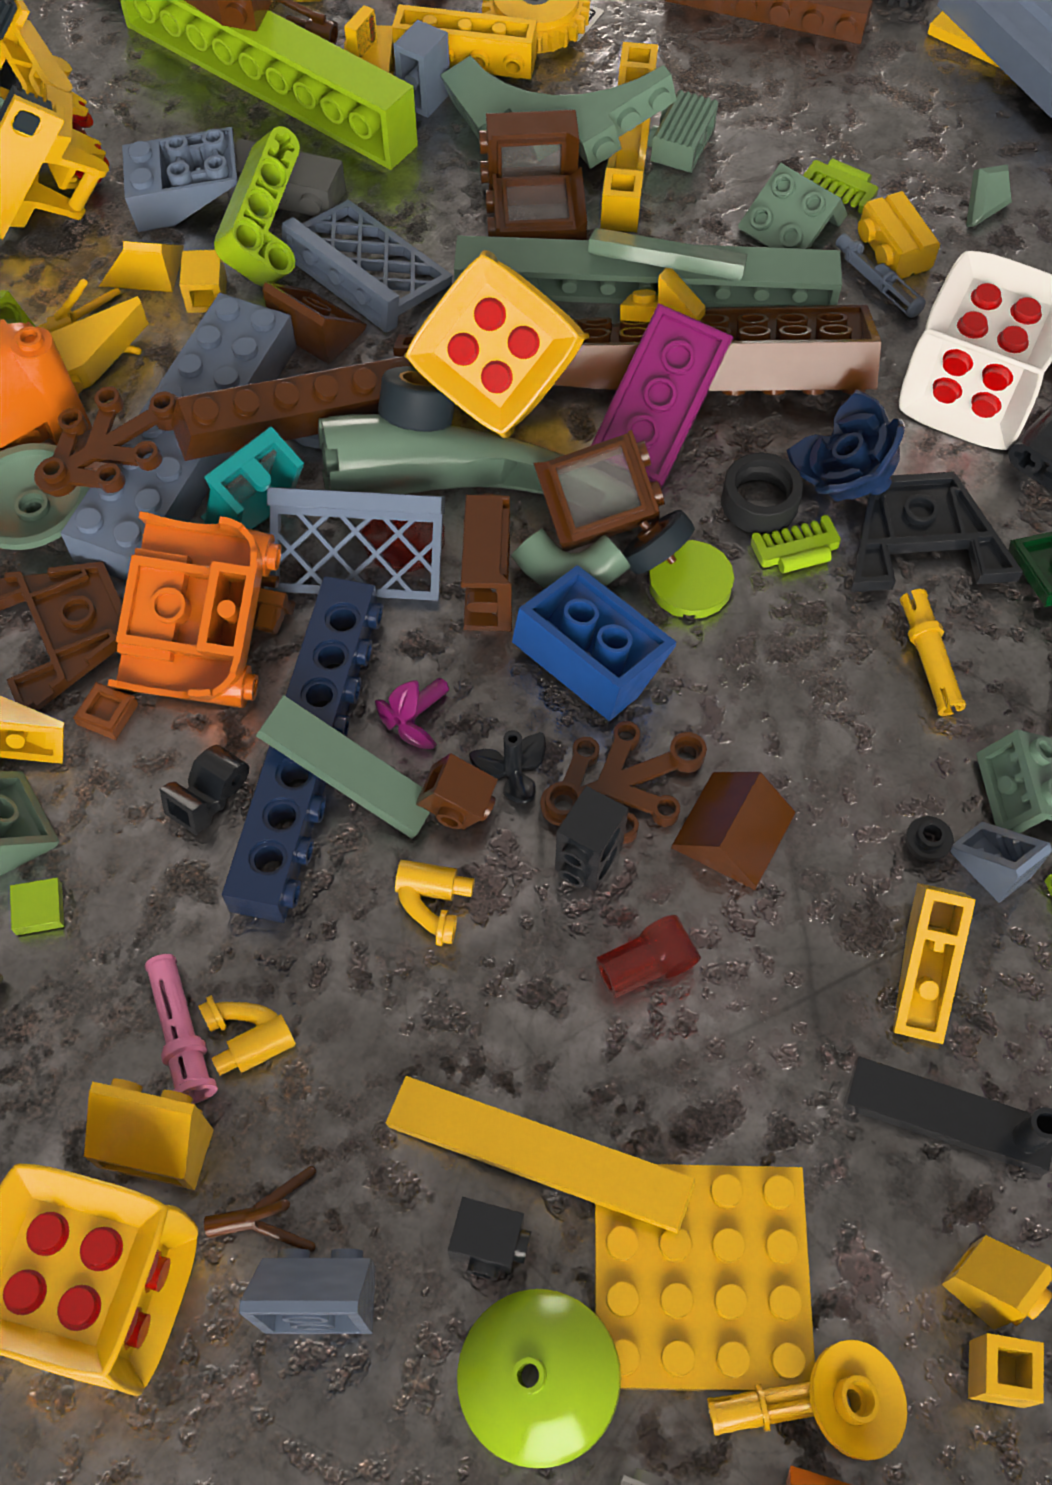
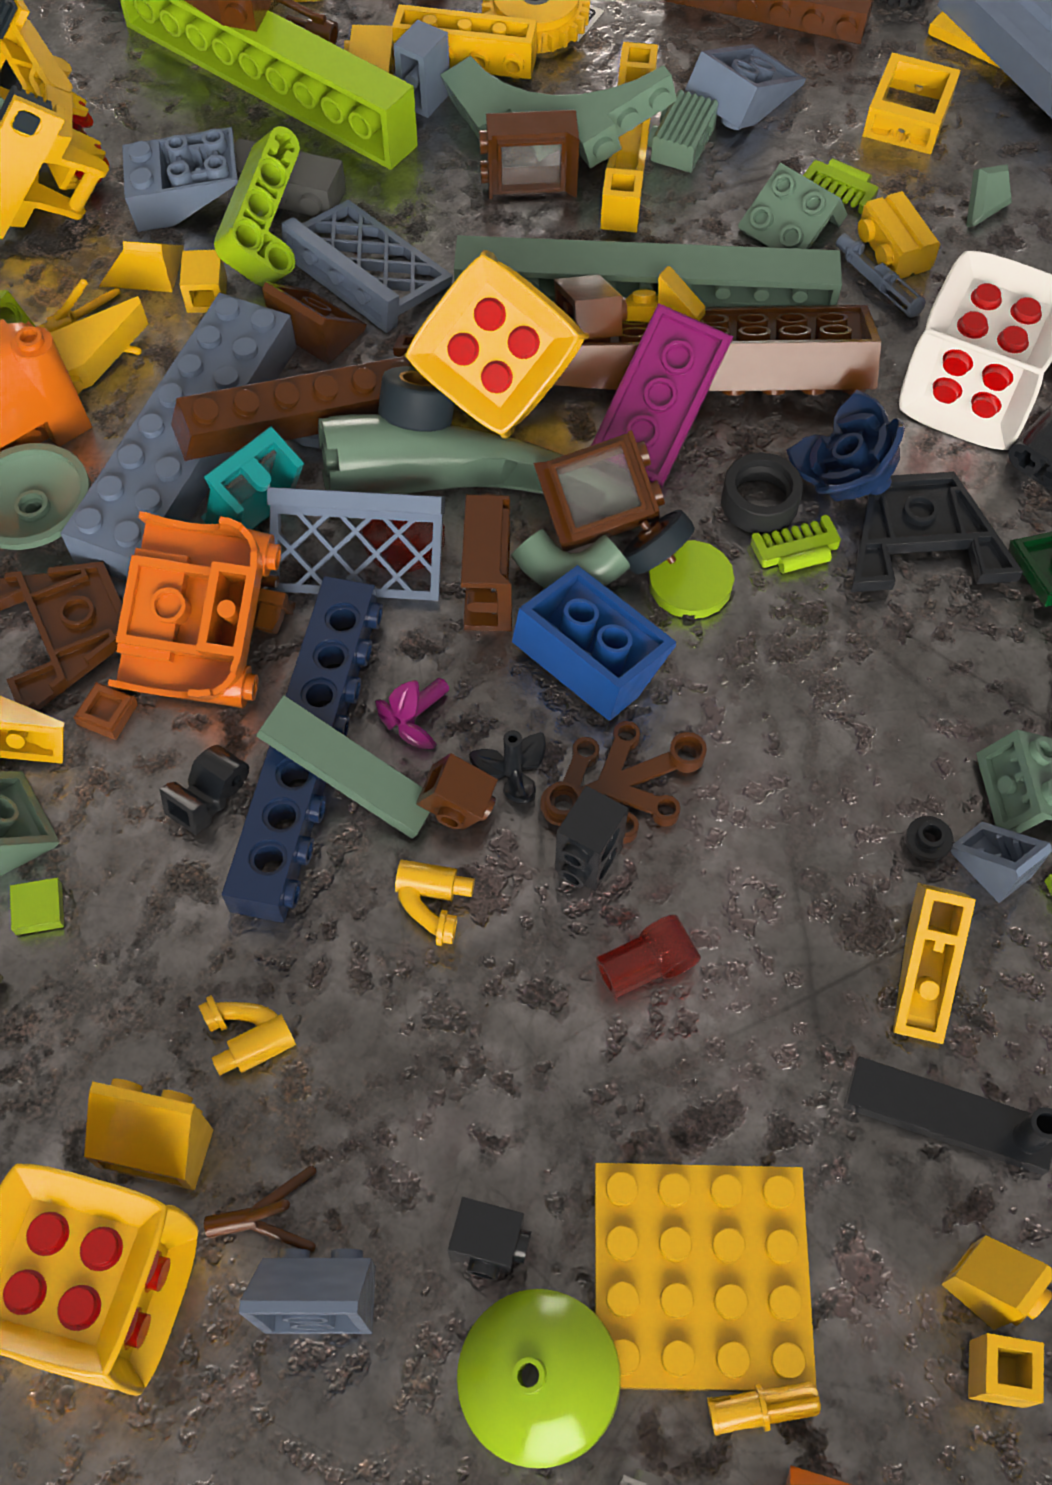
reddish brown plant [34,386,178,497] -> none
bright pink pin [144,954,218,1104] -> none
yellow tile [344,5,377,58] -> none
yellow tile [385,1076,695,1234] -> none
reddish brown window [486,167,587,240] -> none
sand green tile [587,228,748,281] -> none
reddish brown slope [671,772,796,890] -> none
yellow dish [810,1340,907,1461] -> none
yellow pin [899,589,966,716] -> none
none -> reddish brown brick [554,274,628,340]
none -> sand blue slope [684,44,806,130]
none -> yellow window [862,52,961,155]

